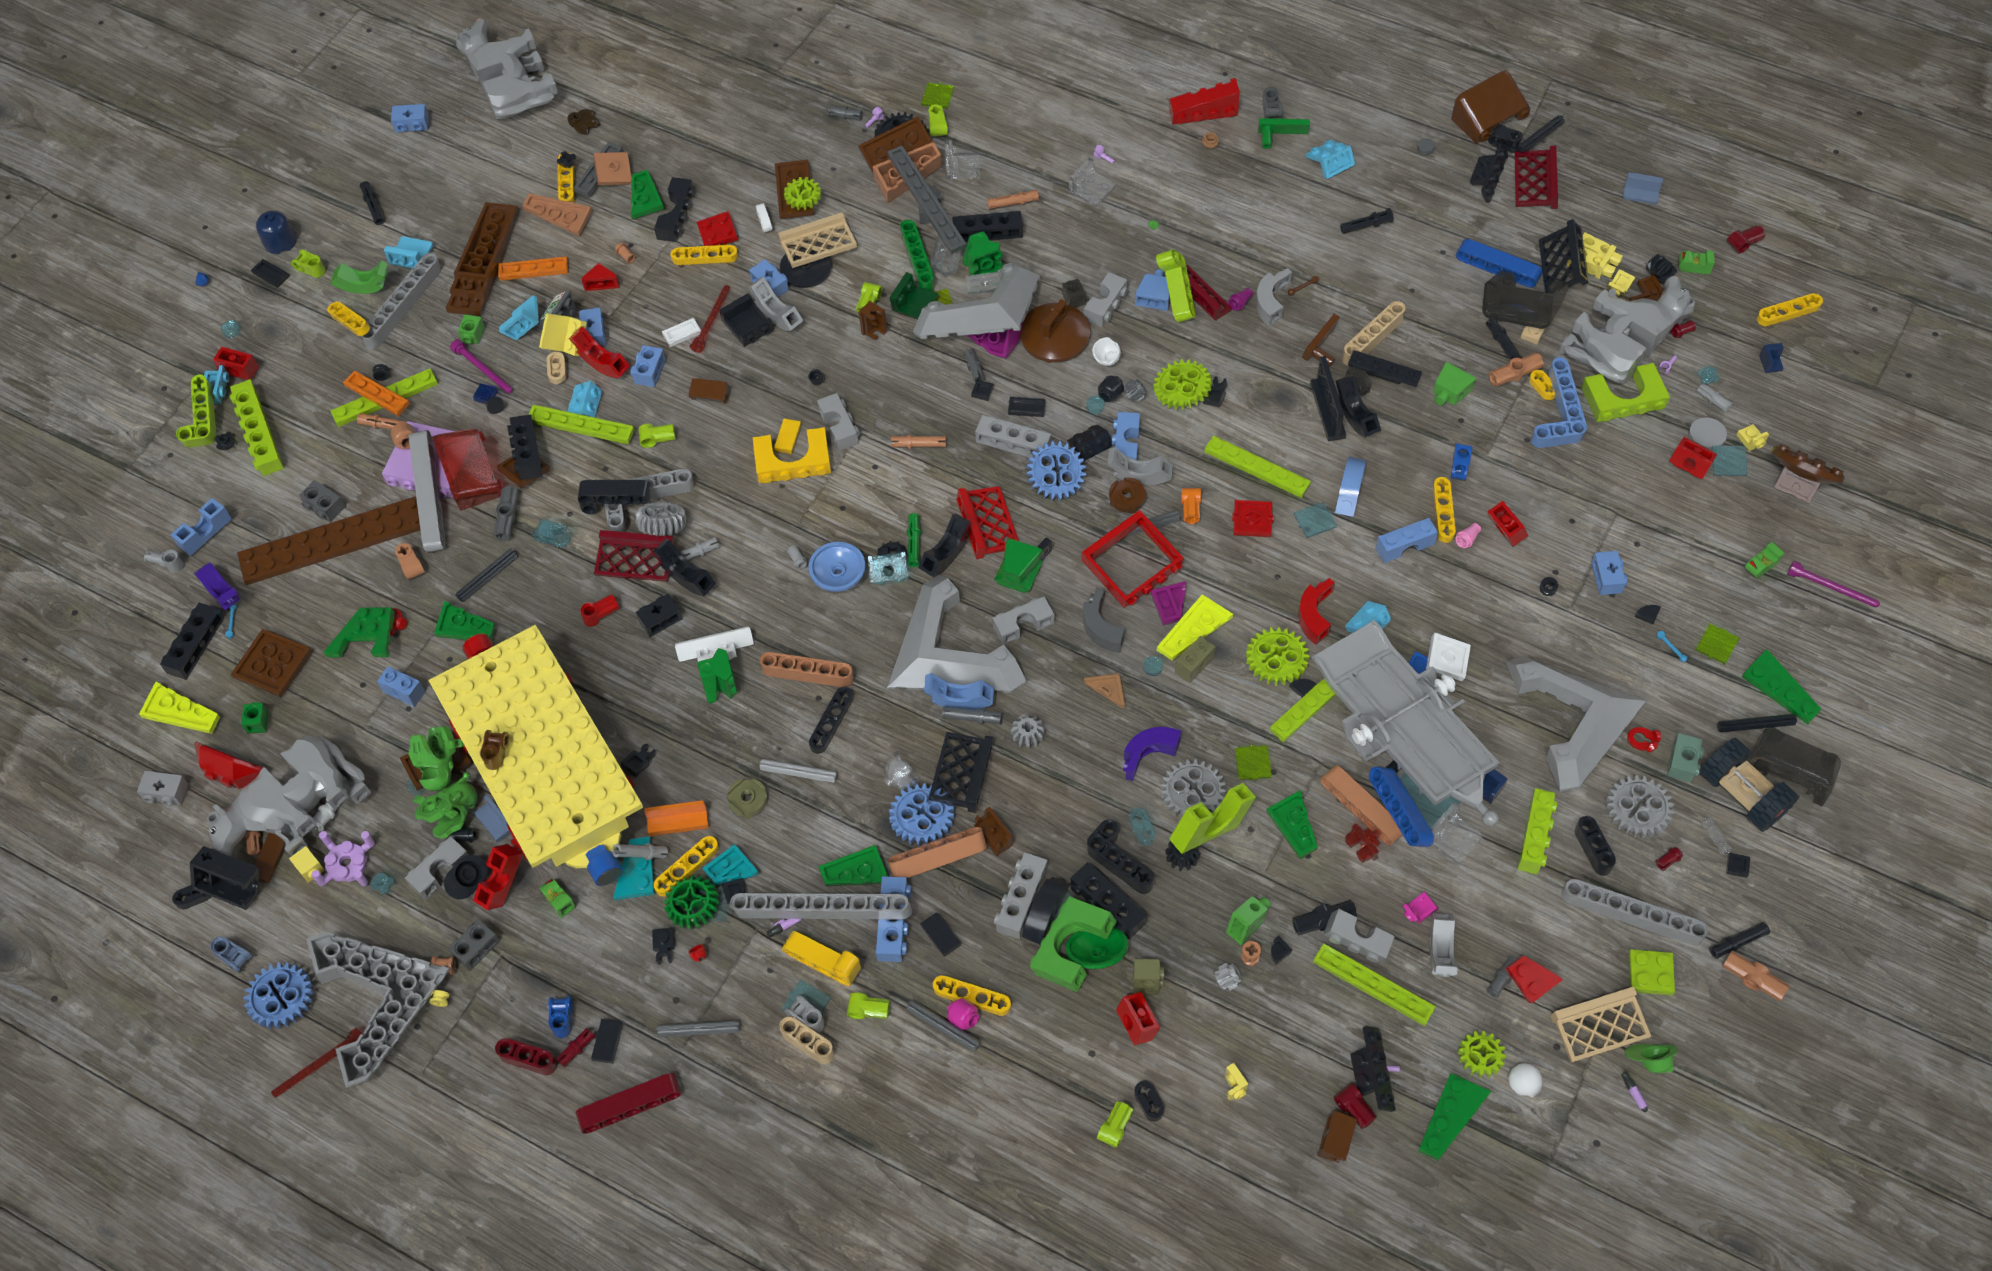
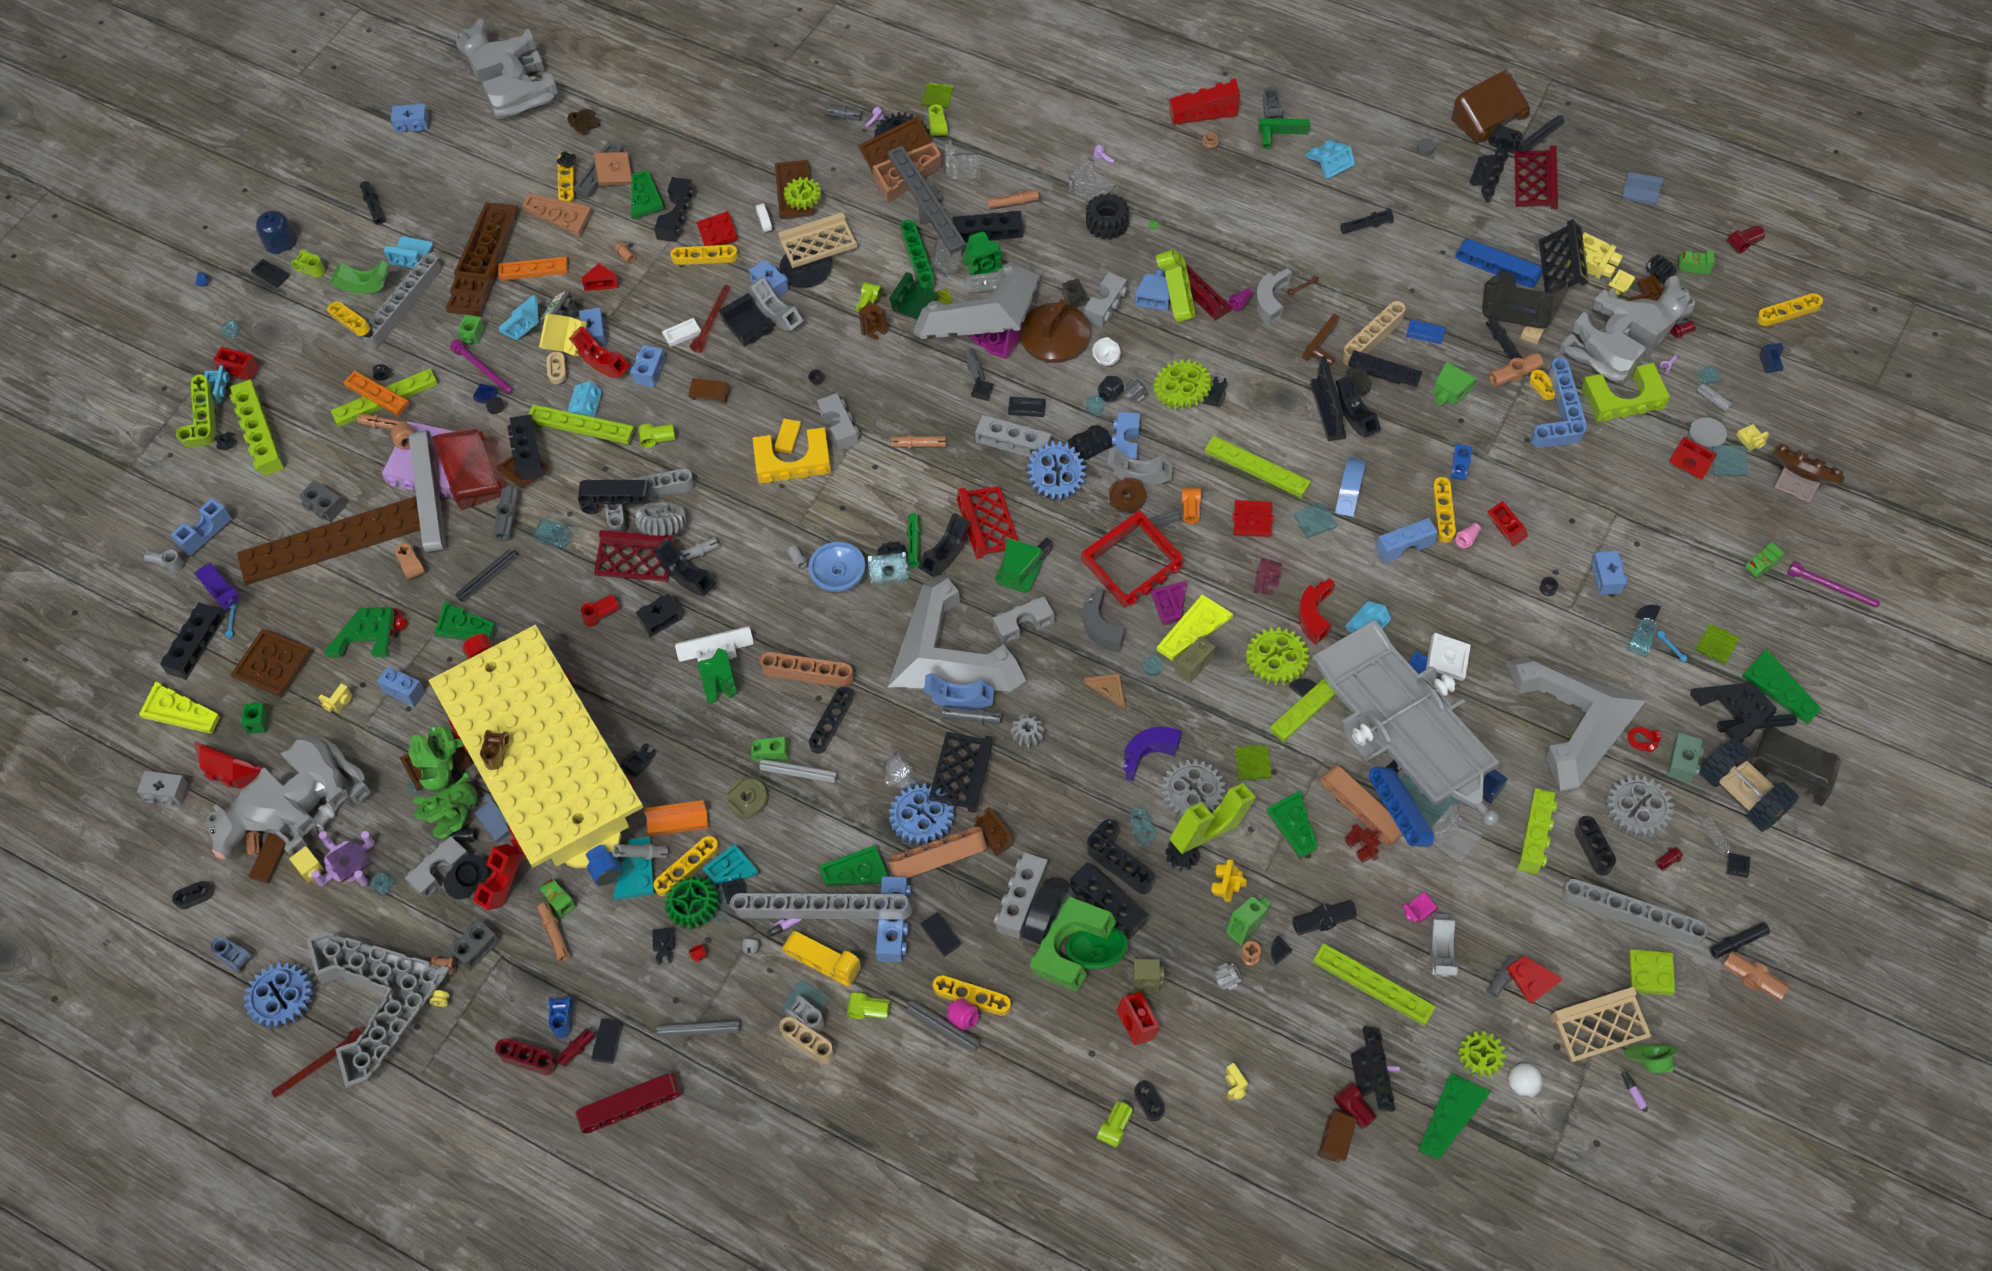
black piece [190,846,260,910] -> none
light grey arch [1323,909,1394,963] -> none
none -> light yellow bracket [318,684,353,713]
none -> clear purple piece [326,837,373,882]
none -> nougat pin [537,902,570,962]
none -> light grey hinge [742,939,759,955]
none -> bright green leg [751,737,790,762]
none -> black tyre [1086,193,1129,240]
none -> yellow hips [1211,860,1247,902]
none -> clear pink hinge [1254,558,1282,595]
none -> blue tile [1406,319,1446,344]
none -> clear light blue piece [1627,618,1657,658]
none -> black wing [1690,682,1777,743]

